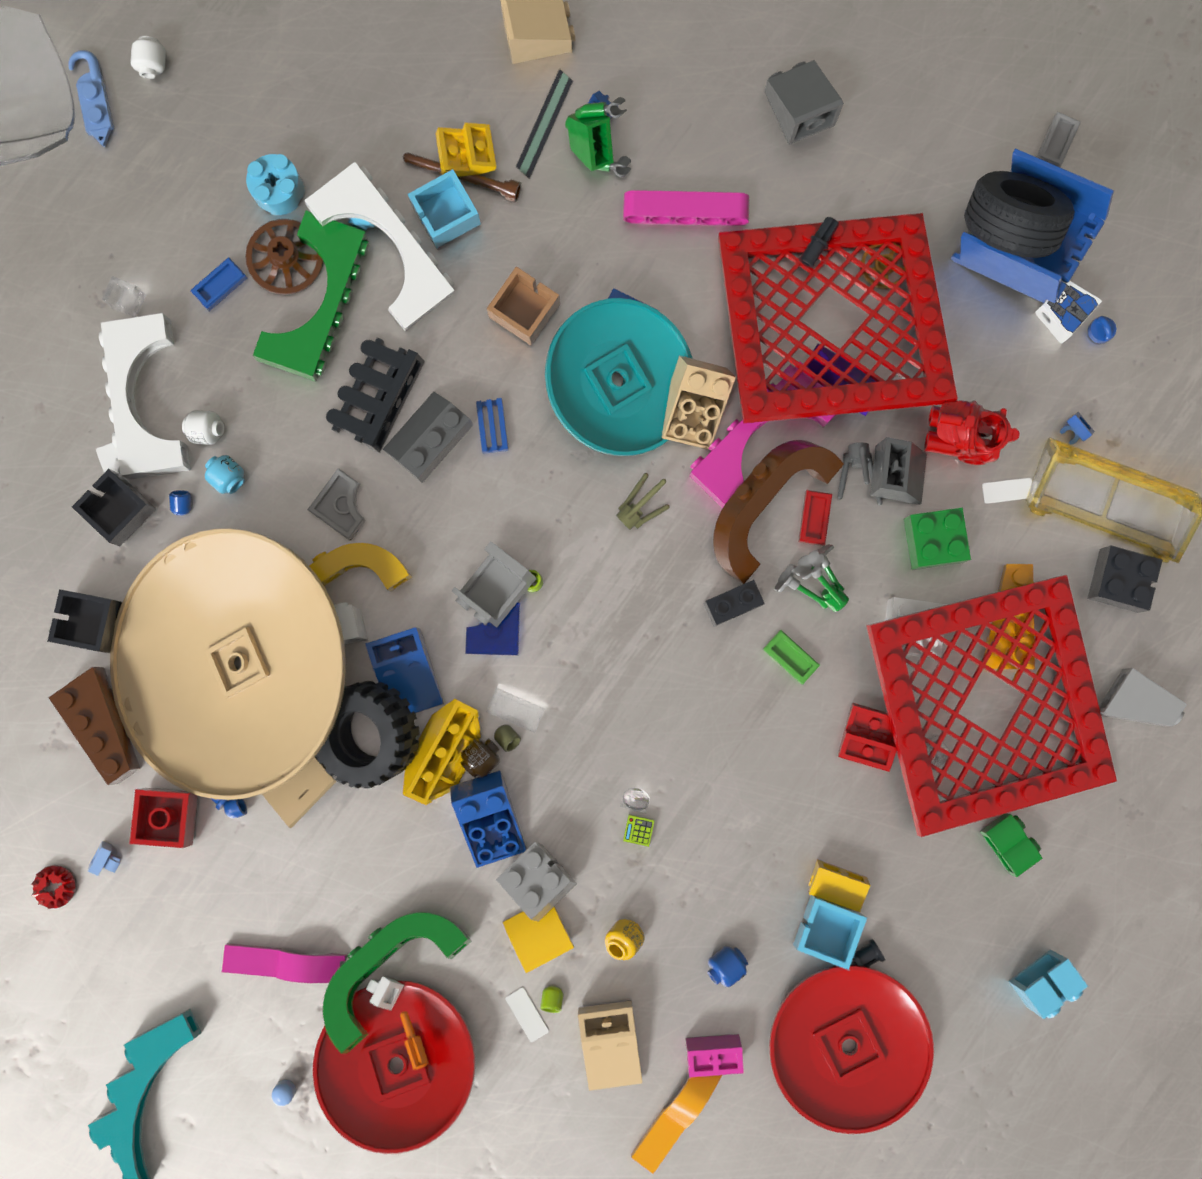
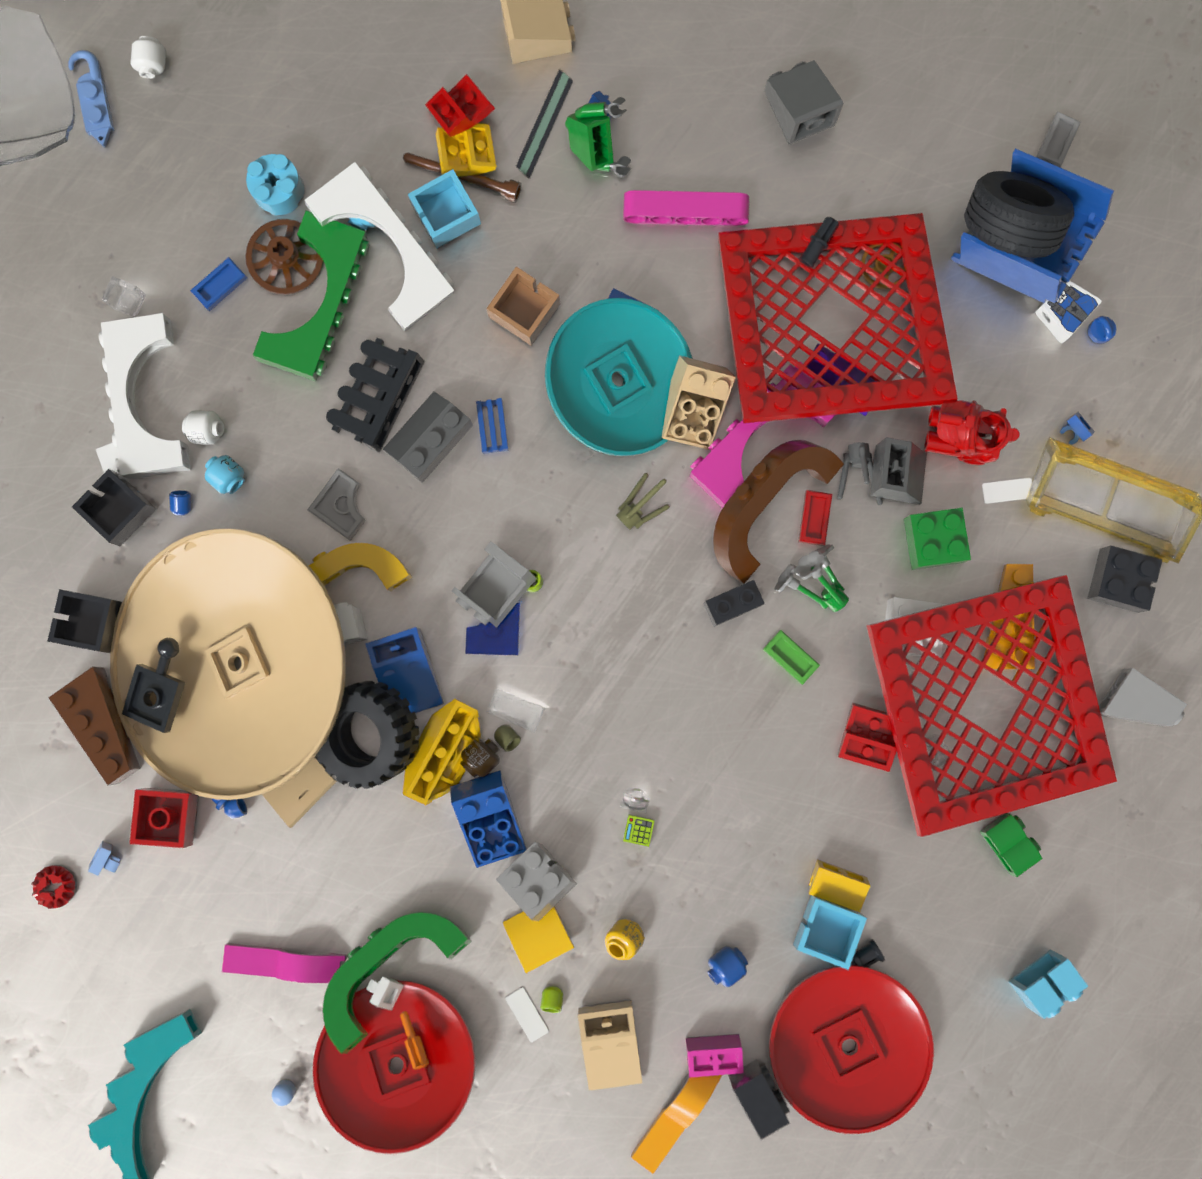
none -> black plate [122,637,185,733]
none -> red slope [425,74,496,137]
none -> black piece [729,1060,790,1140]

